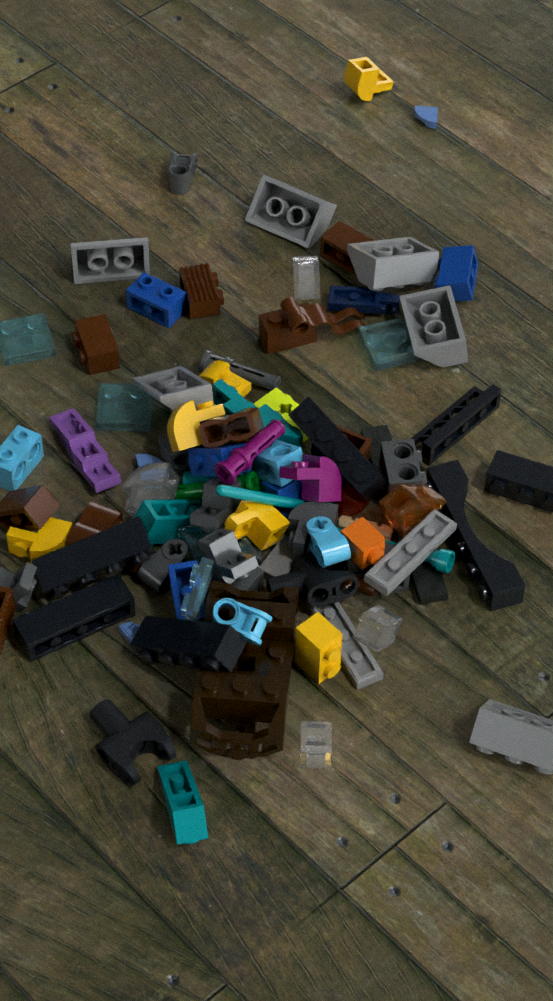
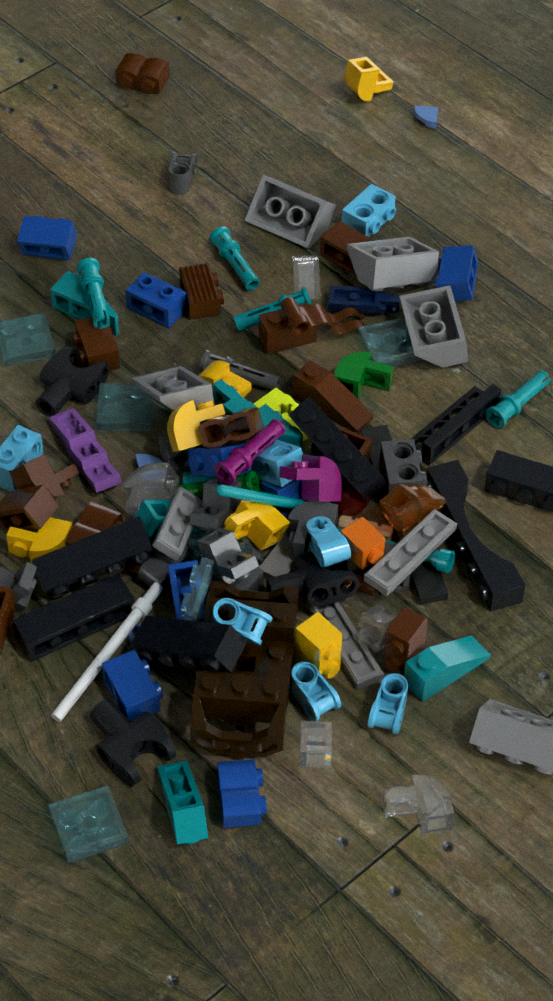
light grey slope [71,237,150,284] -> none
none -> reddish brown brick [9,454,79,499]
none -> blue brick [17,216,77,260]
none -> black connector [36,346,109,417]
none -> clear light blue plate [48,786,129,863]
none -> teal slope [50,271,119,336]
none -> white bar [51,582,163,722]
none -> teal pin [77,258,110,329]
none -> blue brick [102,650,163,721]
none -> reddish brown brick [115,53,170,94]
none -> light grey tile [152,486,203,561]
none -> teal pin [209,226,260,291]
none -> blue brick [217,759,267,828]
none -> teal pin [233,287,312,331]
none -> medium azure piece [290,662,341,722]
none -> reddish brown slope [293,360,373,434]
none -> green brick [334,352,394,399]
none -> medium azure brick [342,184,396,237]
none -> medium azure piece [368,673,408,735]
none -> clear brick [382,775,454,834]
none -> reddish brown brick [383,607,428,676]
none -> teal slope [404,635,491,702]
none -> teal pin [485,370,551,429]

